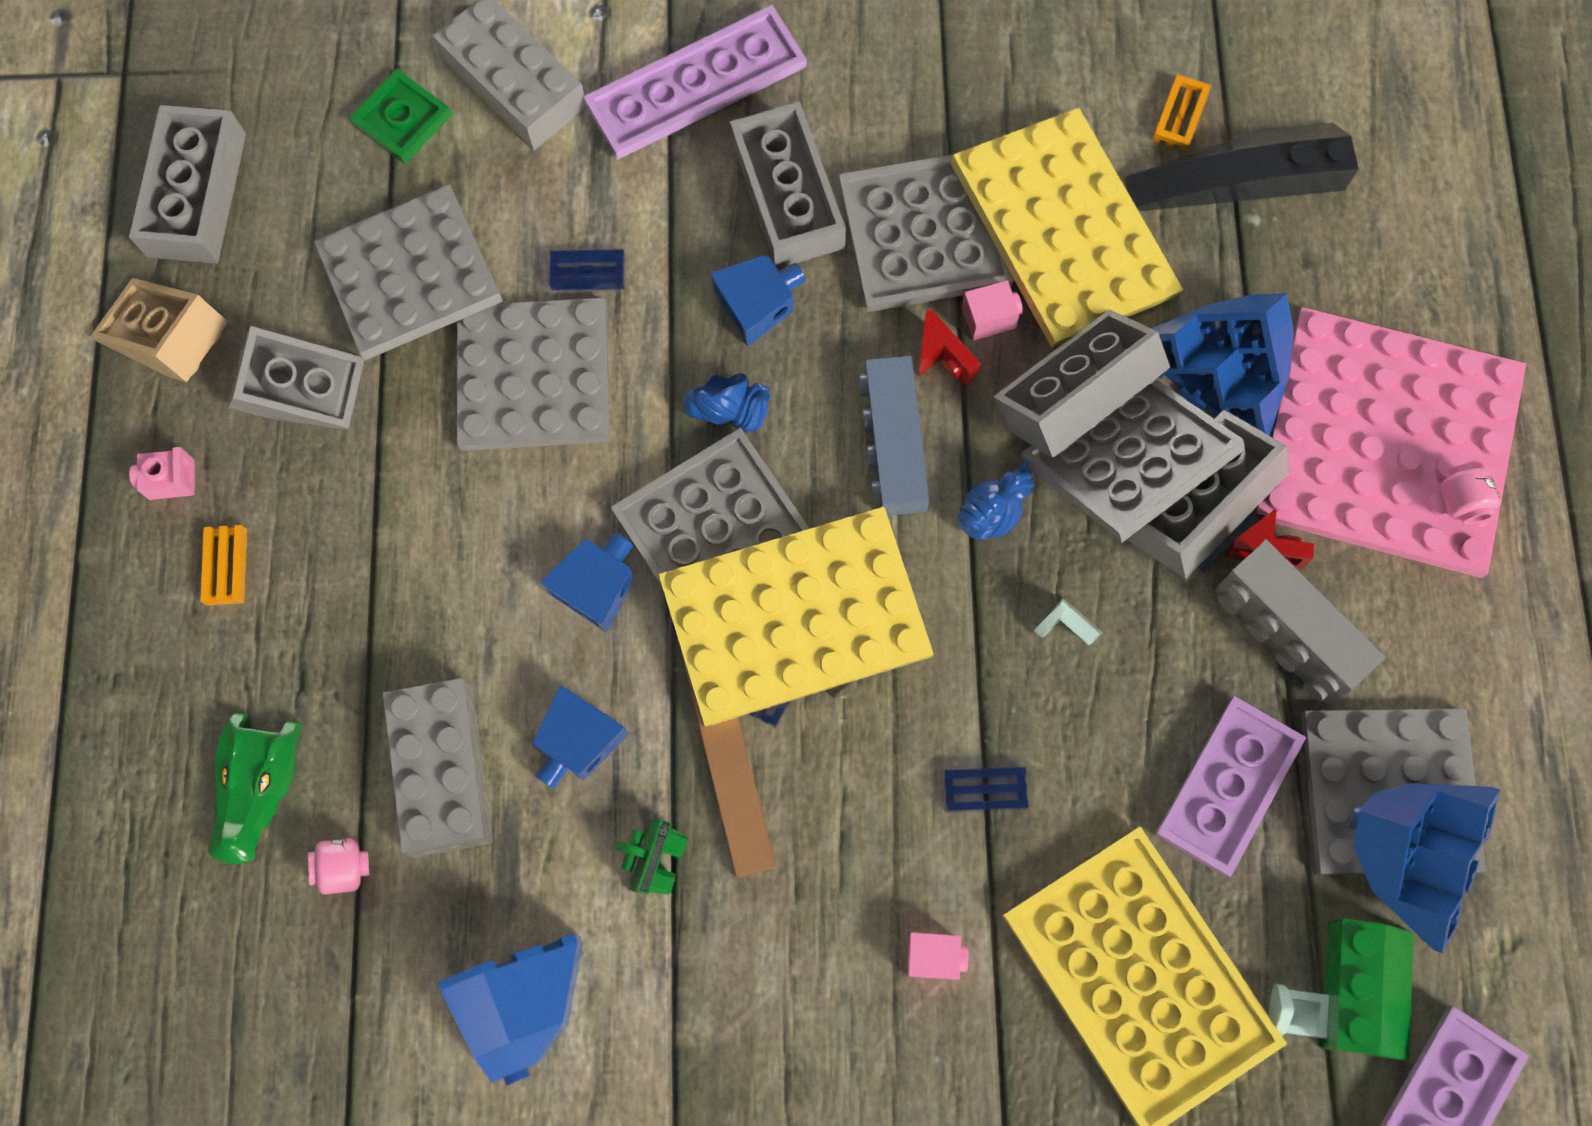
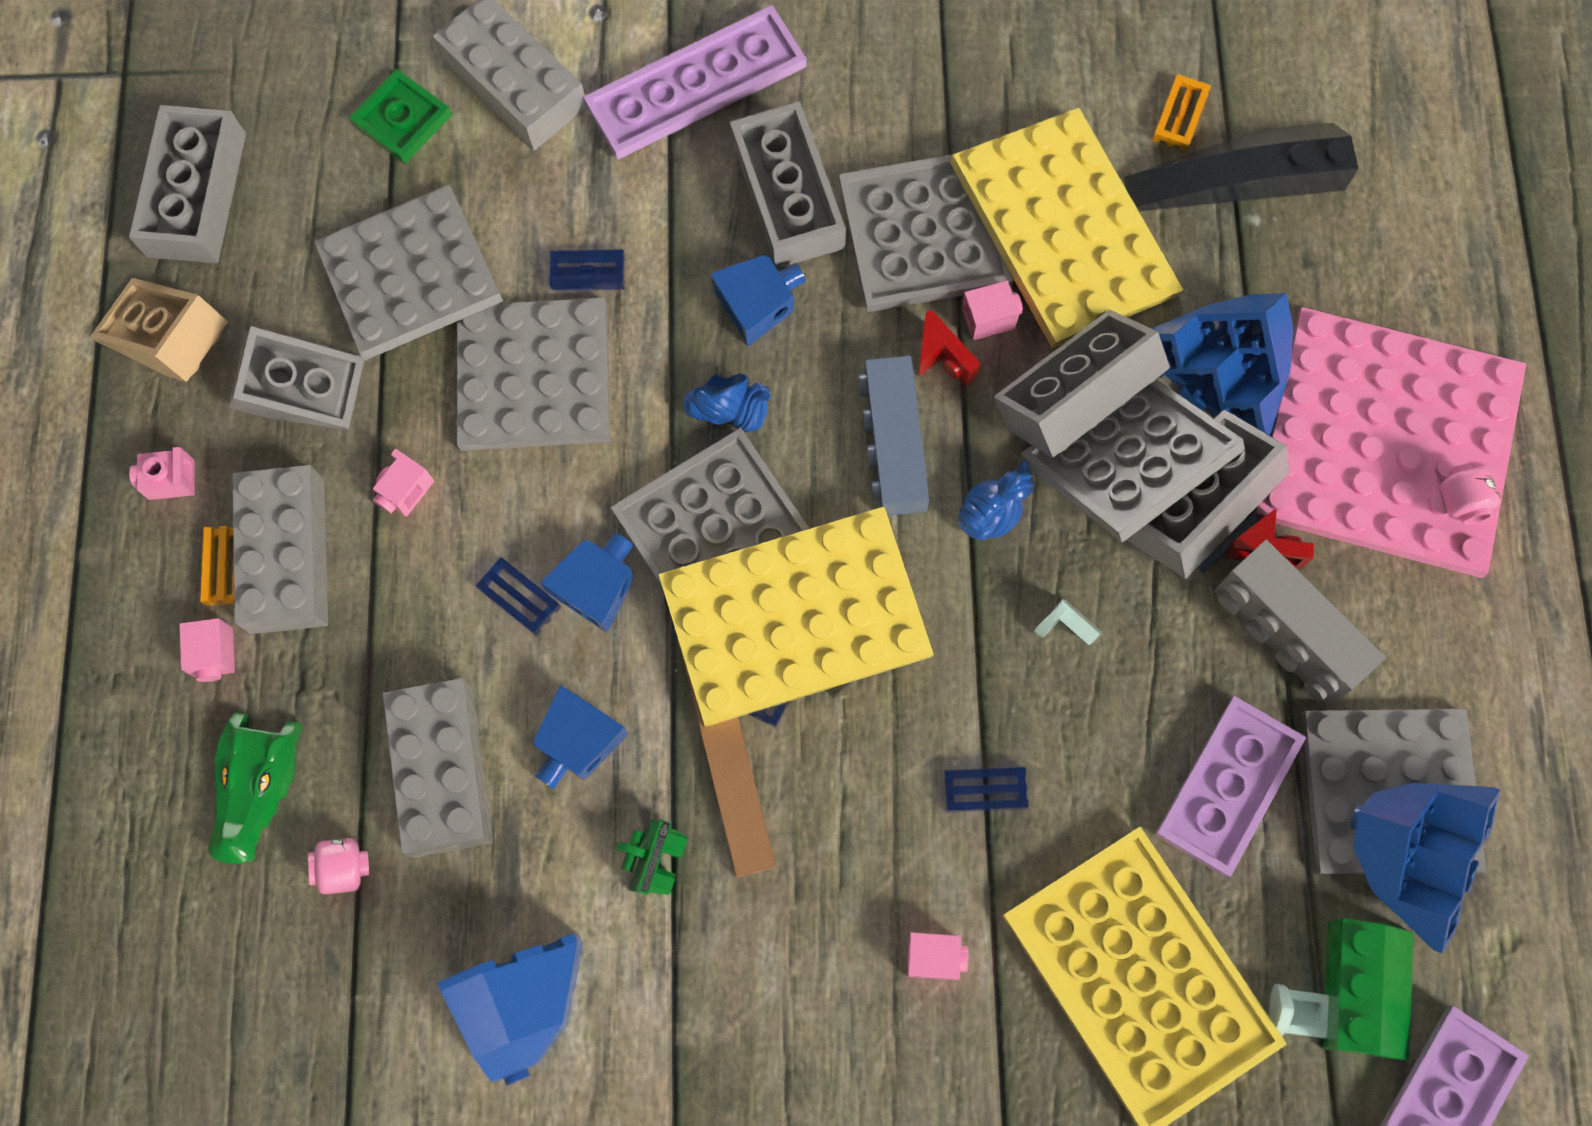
none -> bright pink brick [180,618,235,682]
none -> light grey brick [233,465,328,634]
none -> bright pink brick [373,448,435,517]
none -> clear blue tile [475,557,562,636]

